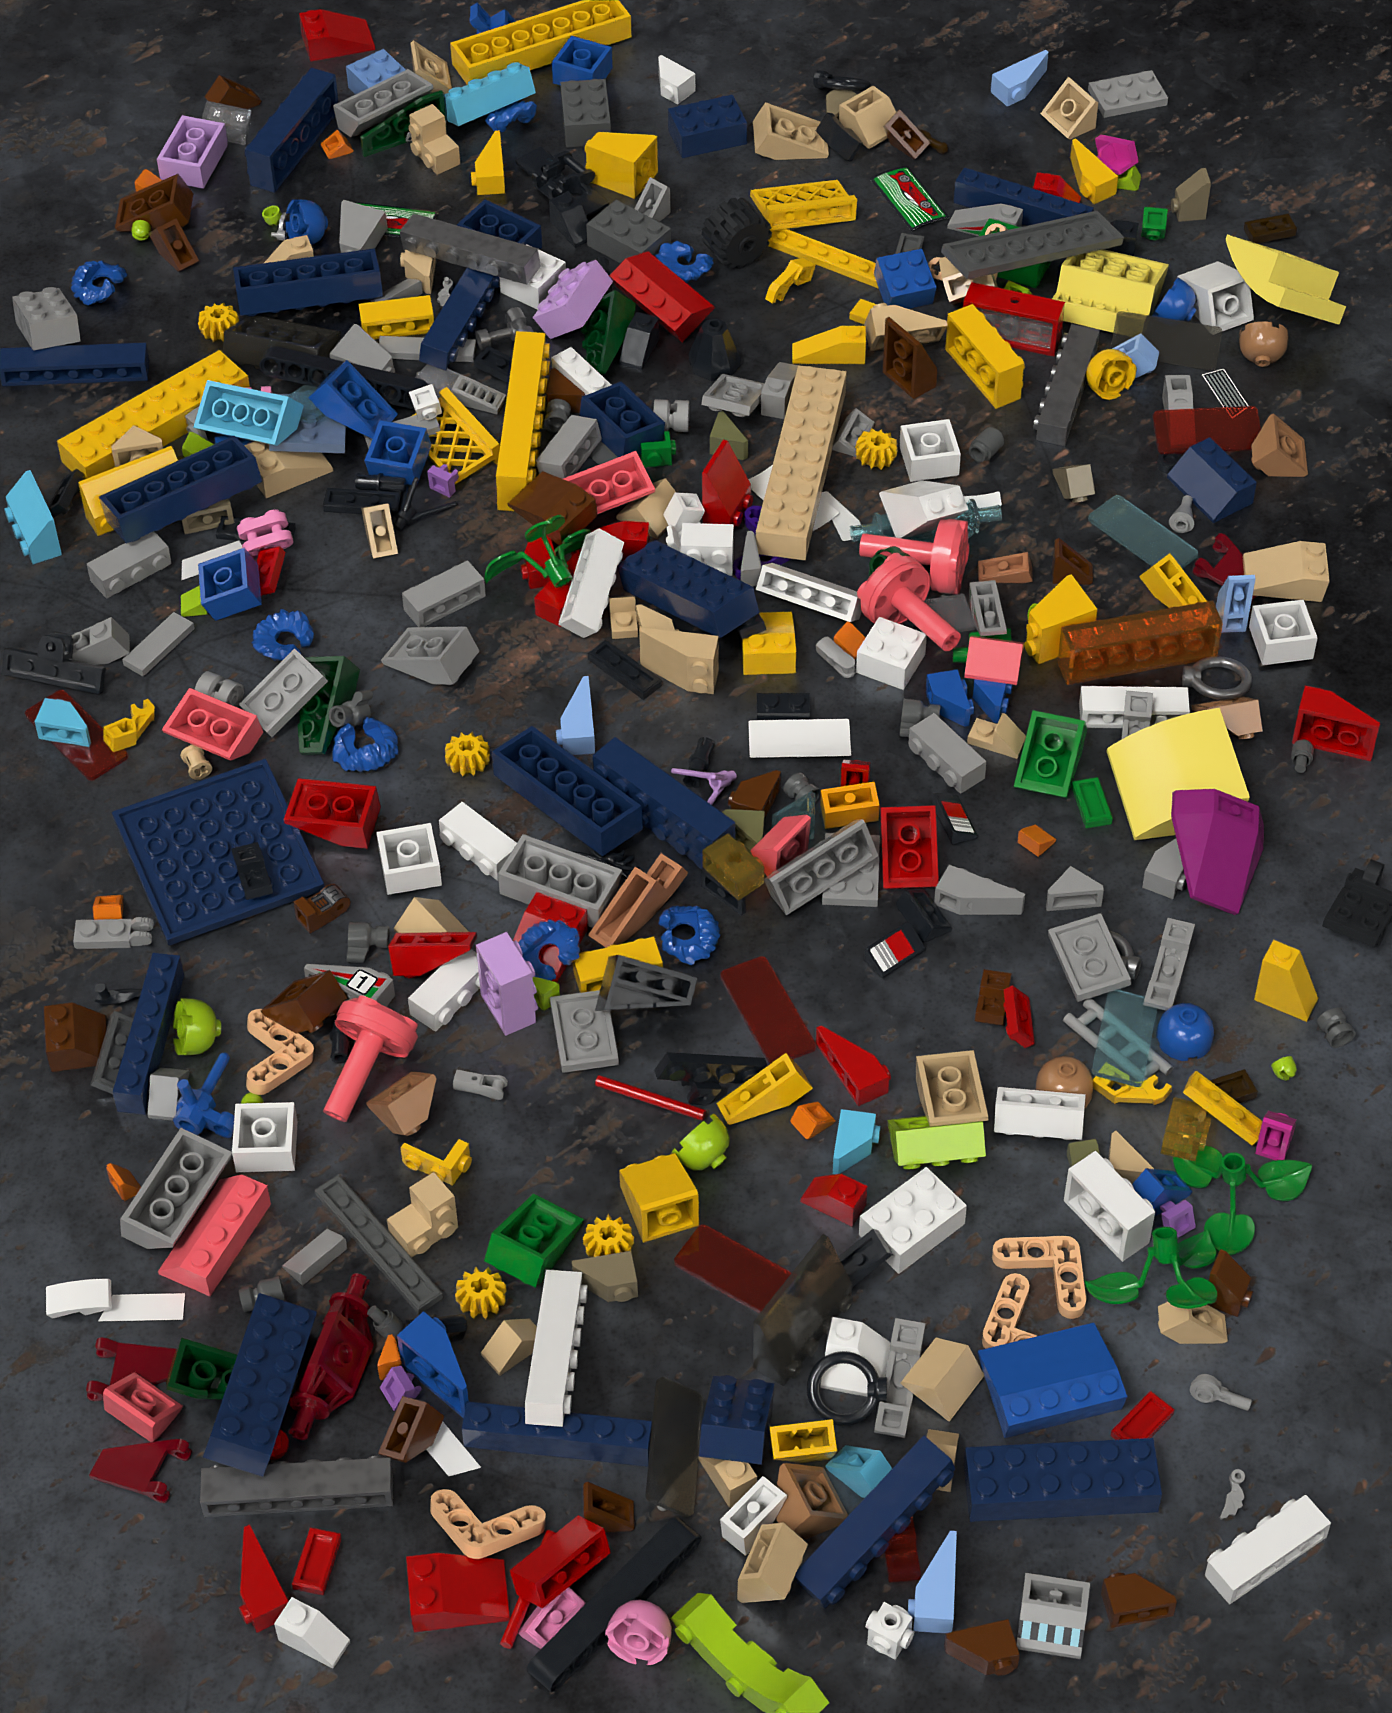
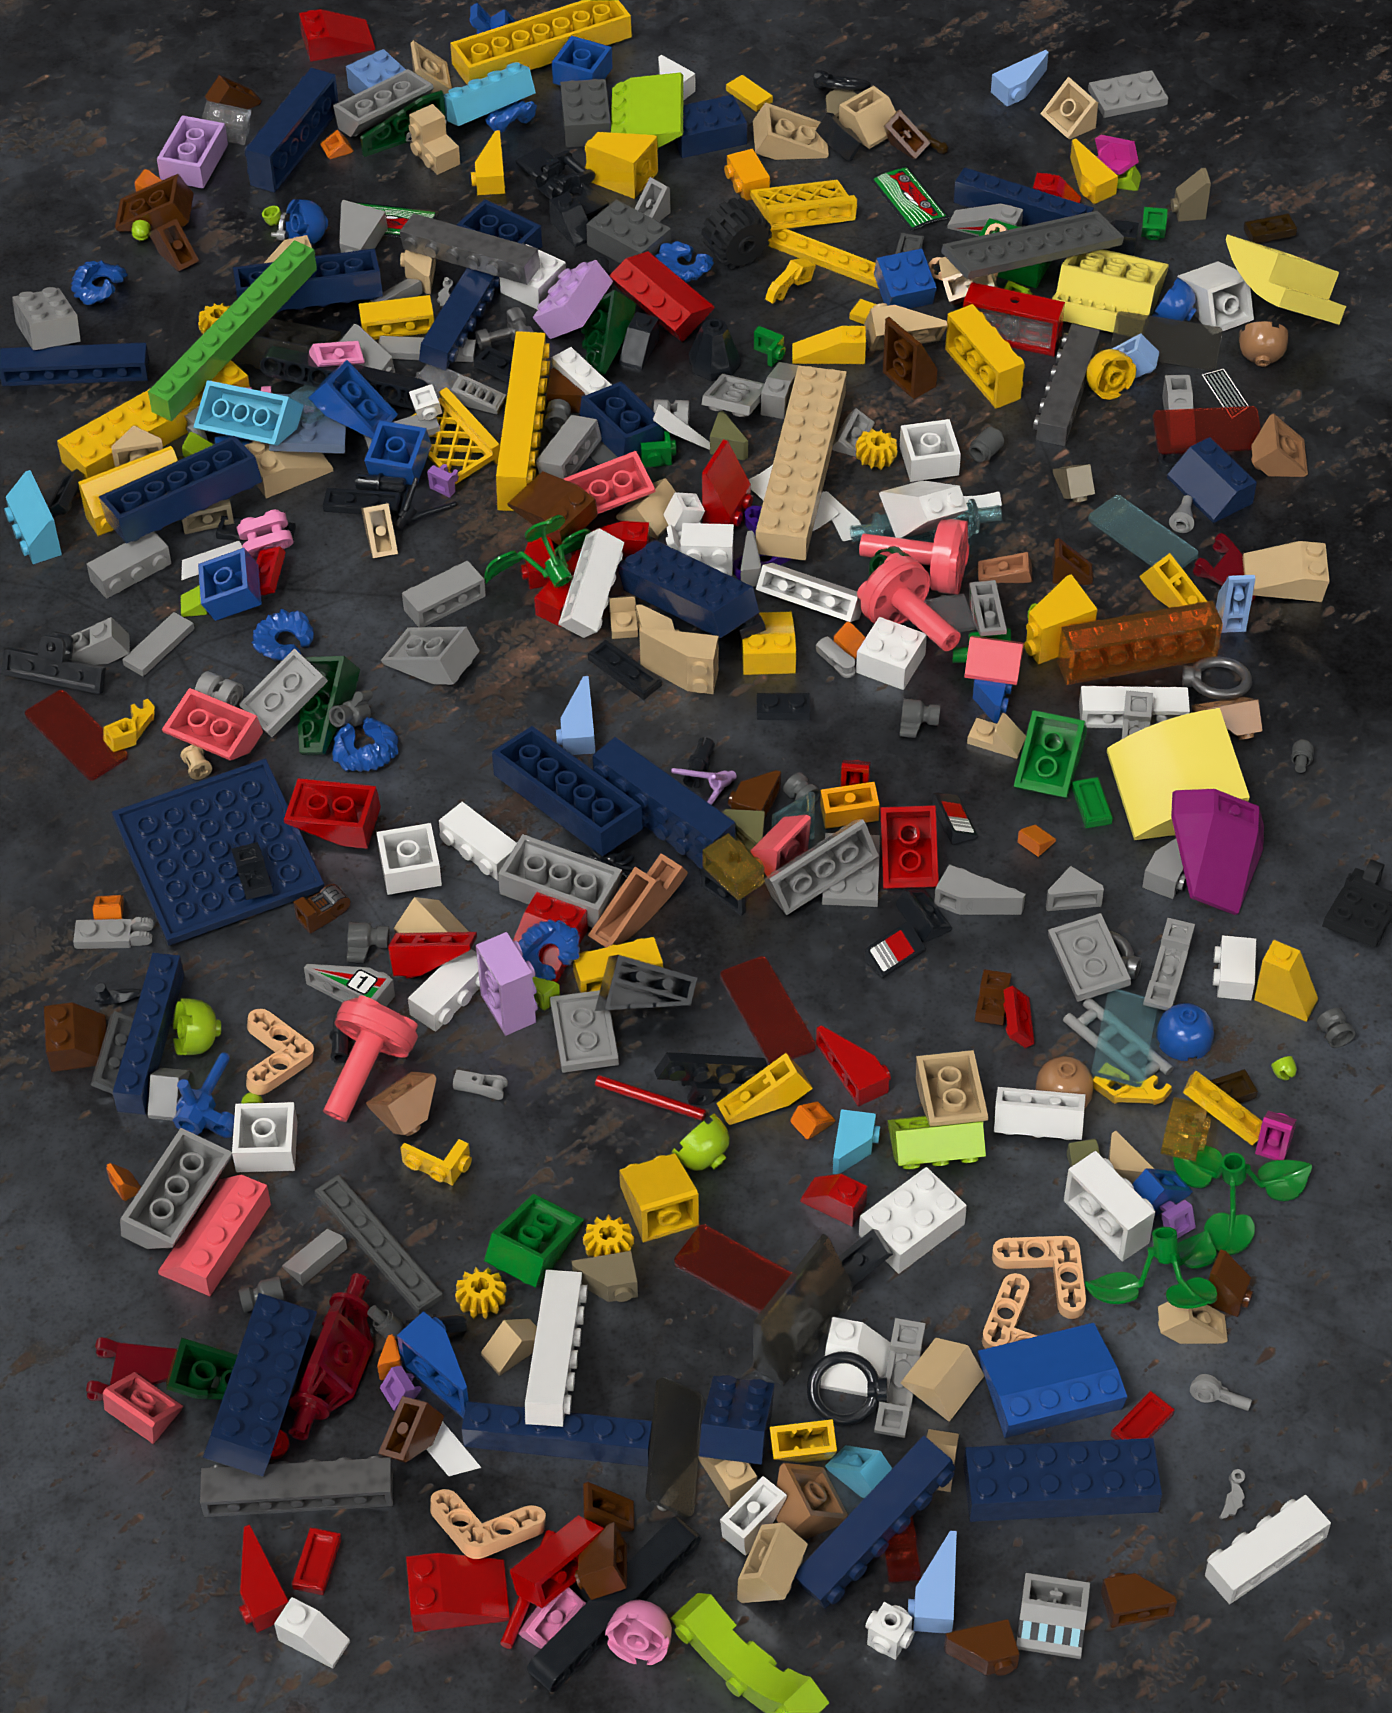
medium azure slope [35,698,91,747] -> none
white slope [46,1279,112,1318] -> none
dark red flag [89,1439,192,1503] -> none
white sticker [98,1293,185,1321] -> none
reddish brown slope [261,970,347,1034] -> none
tan brick [387,1172,458,1258] -> none
yellow gear [445,732,490,777] -> none
blue piece [659,906,721,965] -> none
white sticker [749,719,851,758] -> none
light grey brick [908,713,987,794] -> none
blue slope [926,669,974,727] -> none
white brick [1249,600,1317,665] -> none
red slope [1292,685,1380,761] -> none
none -> bright green brick [148,240,317,422]
none -> bright pink slope [309,341,365,367]
none -> reddish brown slope [575,1522,627,1600]
none -> lime slope [611,72,684,148]
none -> white sticker [653,404,710,450]
none -> light orange brick [724,148,770,201]
none -> yellow tile [726,75,773,112]
none -> green bracket [754,326,786,367]
none -> white brick [1213,935,1256,1001]

